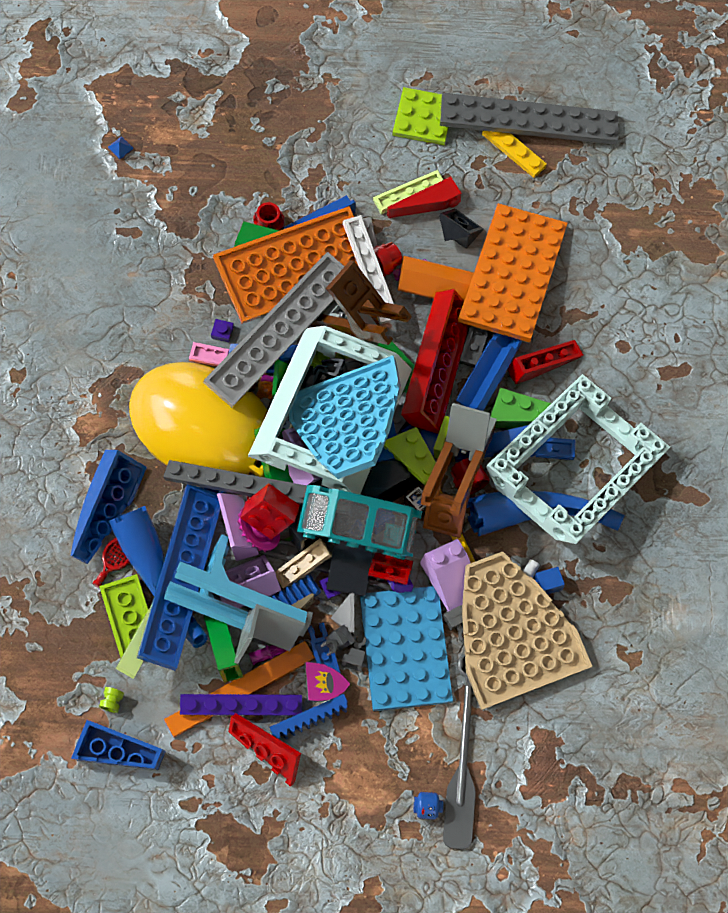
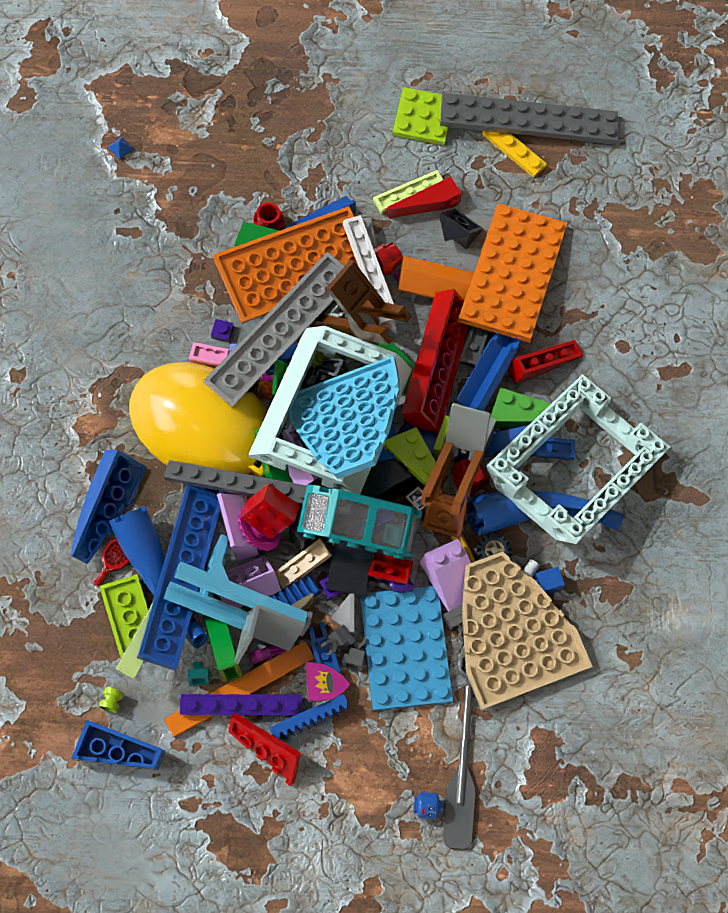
none -> teal tile [187,661,209,686]
none -> black wheel [476,533,512,561]

